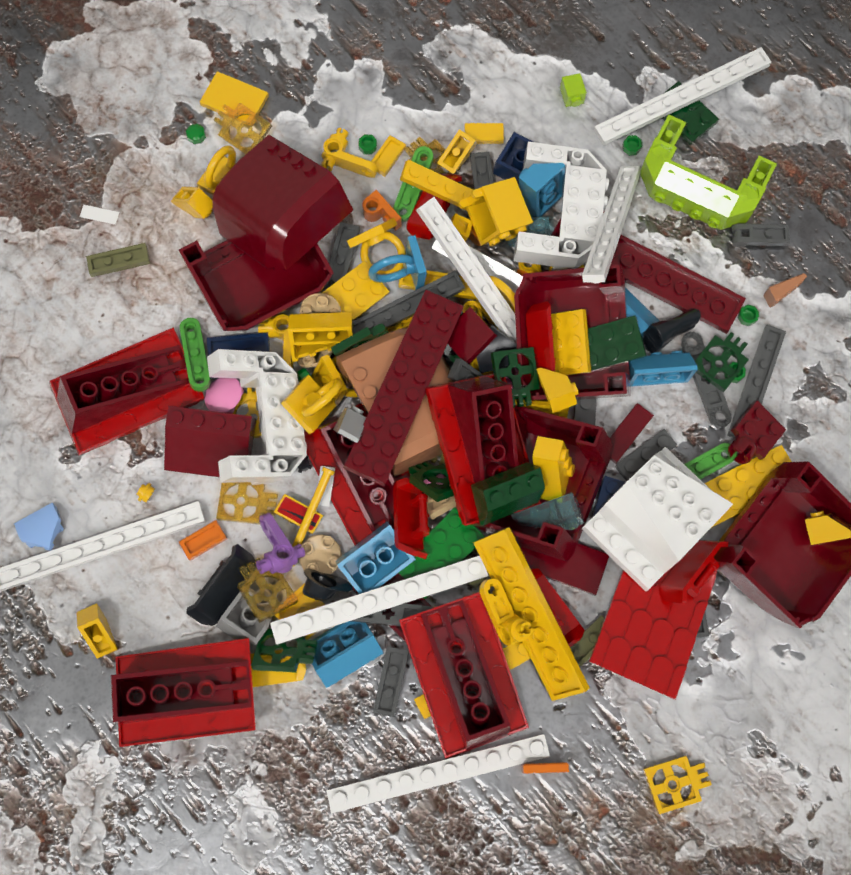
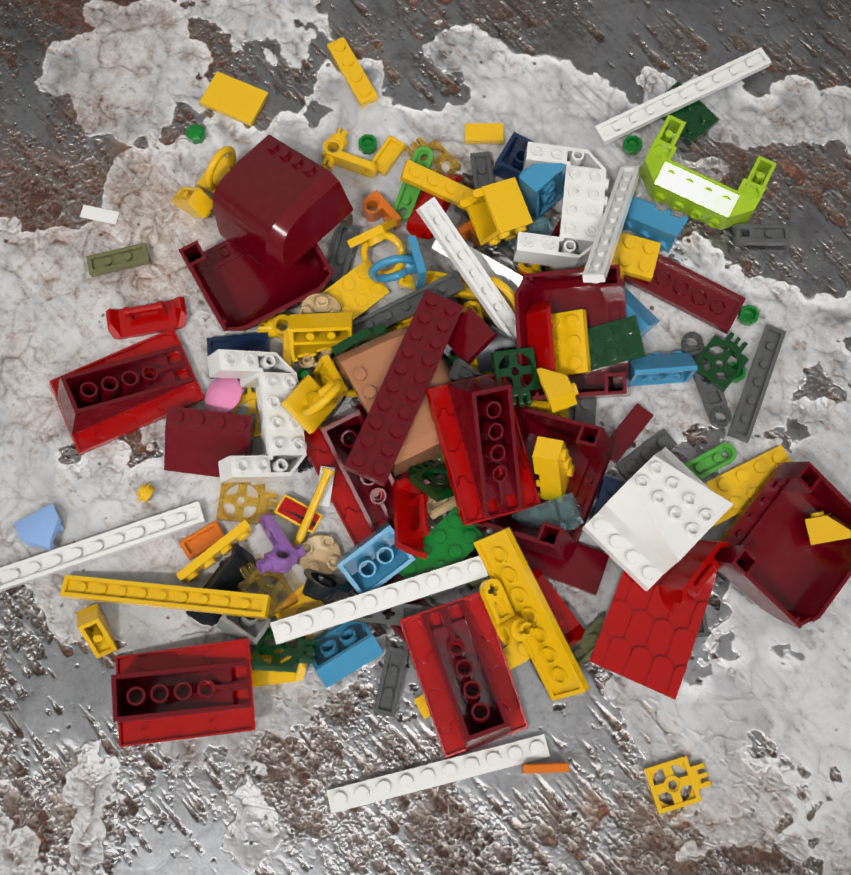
bright green plate [179,318,211,392] -> none
clear yellow piece [213,103,272,155] -> none
light grey slope [333,405,366,443] -> none
yellow slope [437,129,477,174] -> none
yellow plate [451,213,472,241] -> none
dark green slope [471,462,545,526] -> none
lime brick [560,73,586,107] -> none
black piece [642,309,701,354] -> none
dark red plate [728,400,786,464] -> none
nougat slope [763,273,807,308] -> none
none -> yellow plate [59,575,271,619]
none -> red piece [106,296,187,340]
none -> yellow plate [176,520,253,584]
none -> yellow plate [327,37,378,108]
none -> yellow plate [611,232,661,282]
none -> dark azure wedge [623,196,689,253]

